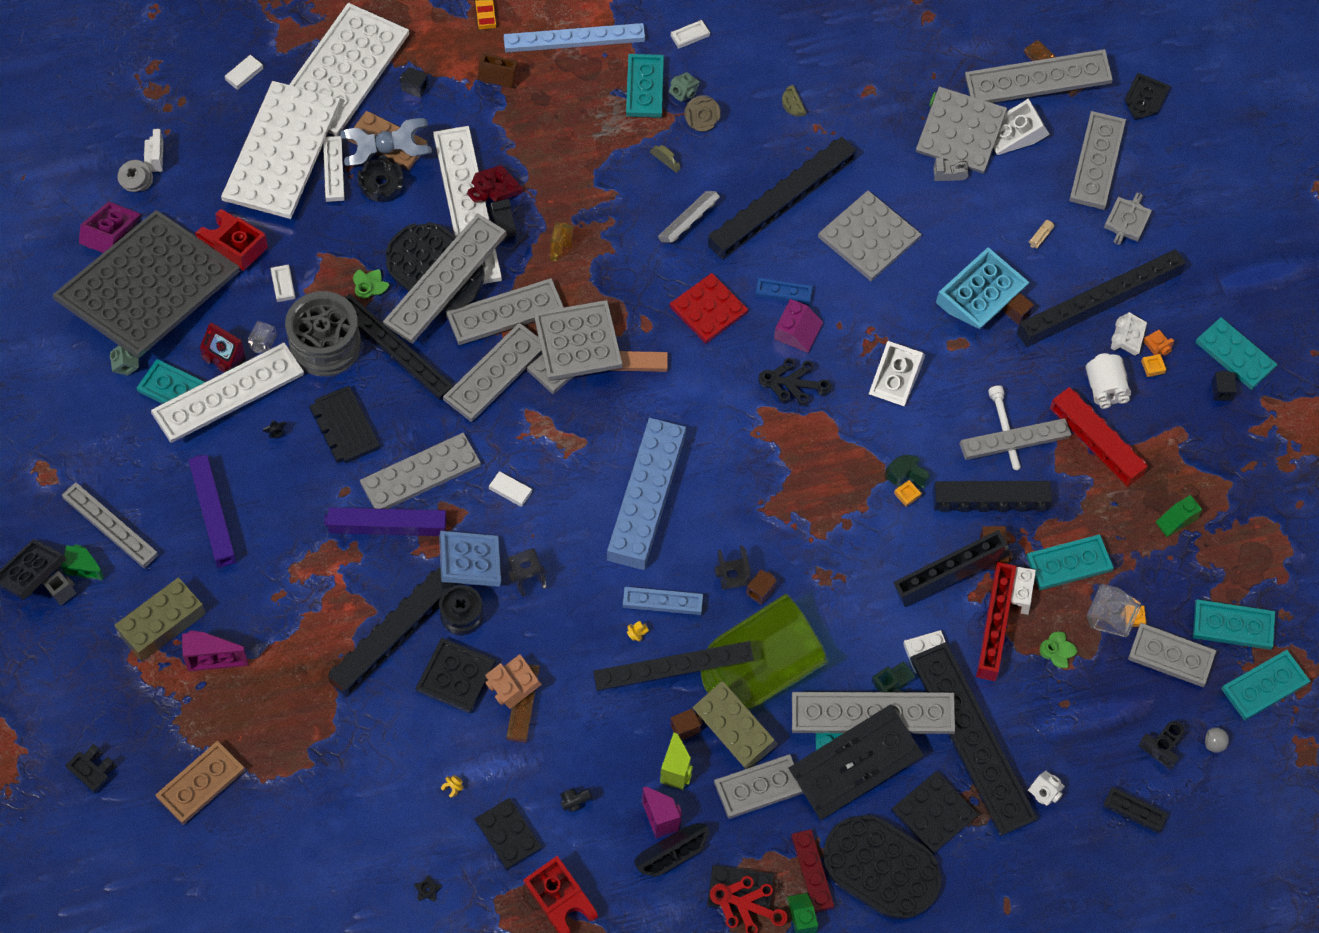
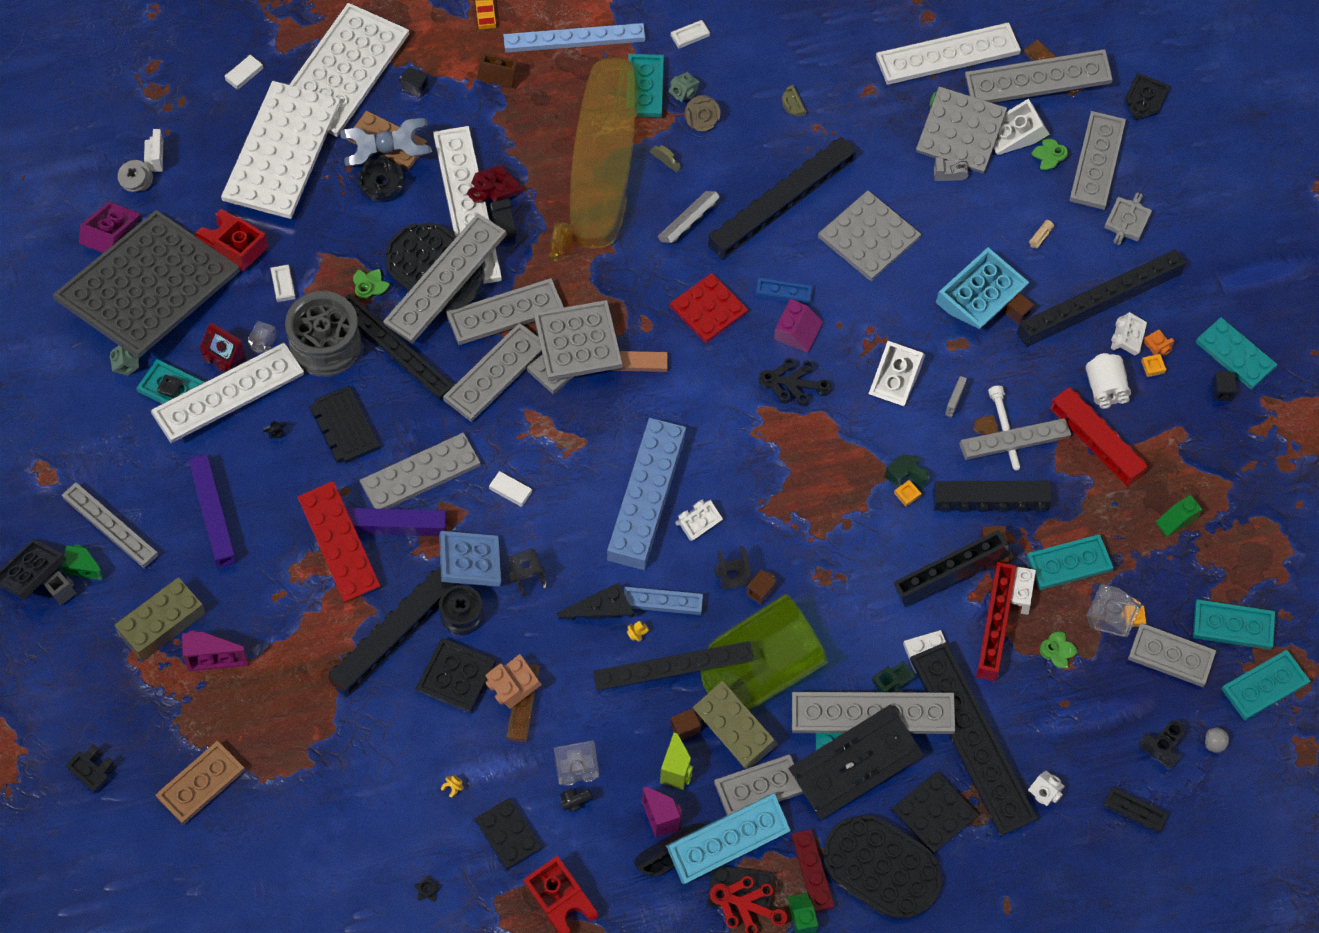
white plate [323,136,345,202] -> none
none -> black tile [157,374,183,398]
none -> red plate [298,481,381,603]
none -> clear slope [554,740,599,786]
none -> black wing [557,583,635,620]
none -> clear yellow piece [570,57,638,248]
none -> medium azure plate [666,793,790,884]
none -> white bracket [675,499,723,541]
none -> white plate [876,23,1021,85]
none -> light grey tile [945,376,967,418]
none -> clear orange tile [974,415,998,435]
none -> bright green plate [1031,139,1068,170]

